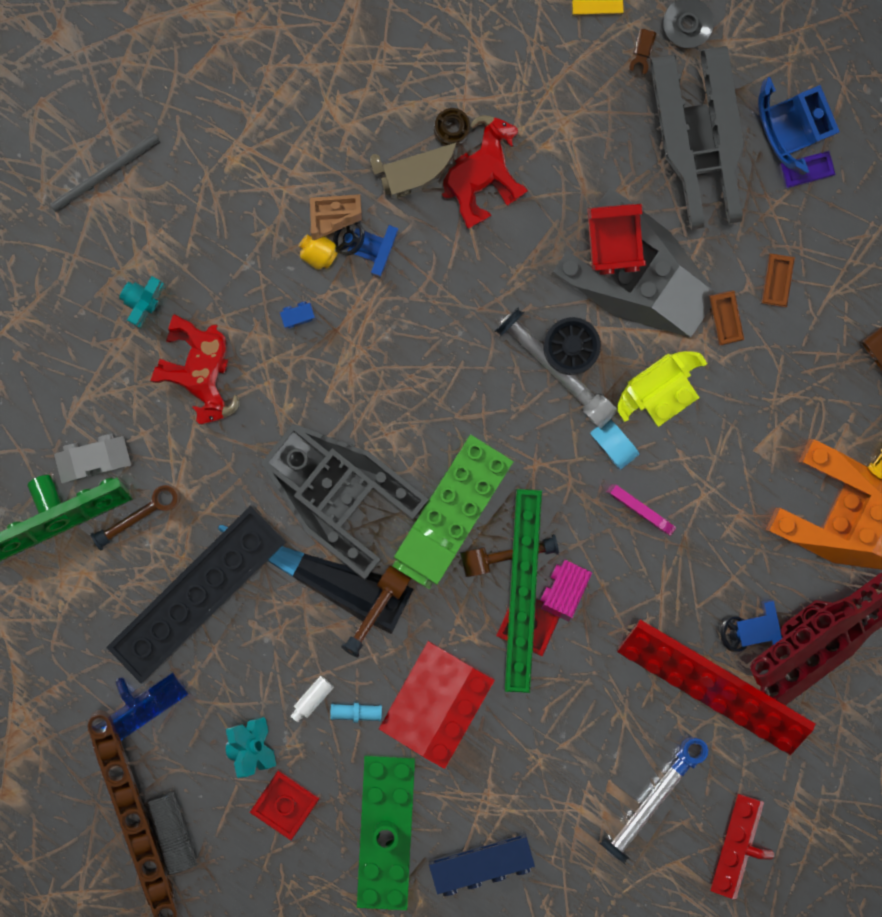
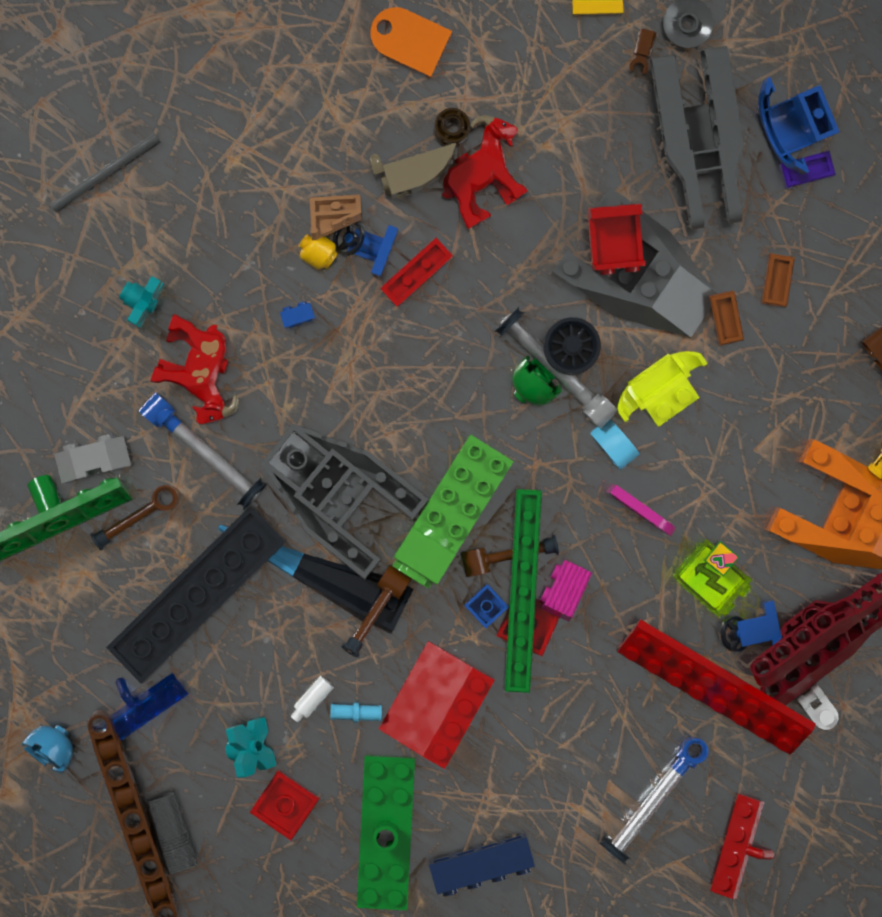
none -> dark azure cylinder [21,725,74,774]
none -> piece [139,392,268,510]
none -> orange tile [370,7,452,78]
none -> red plate [380,237,453,307]
none -> blue piece [464,584,509,628]
none -> green cylinder [512,356,562,406]
none -> clear neon green panel [671,538,753,617]
none -> tile [703,541,739,577]
none -> white plate [796,684,839,730]

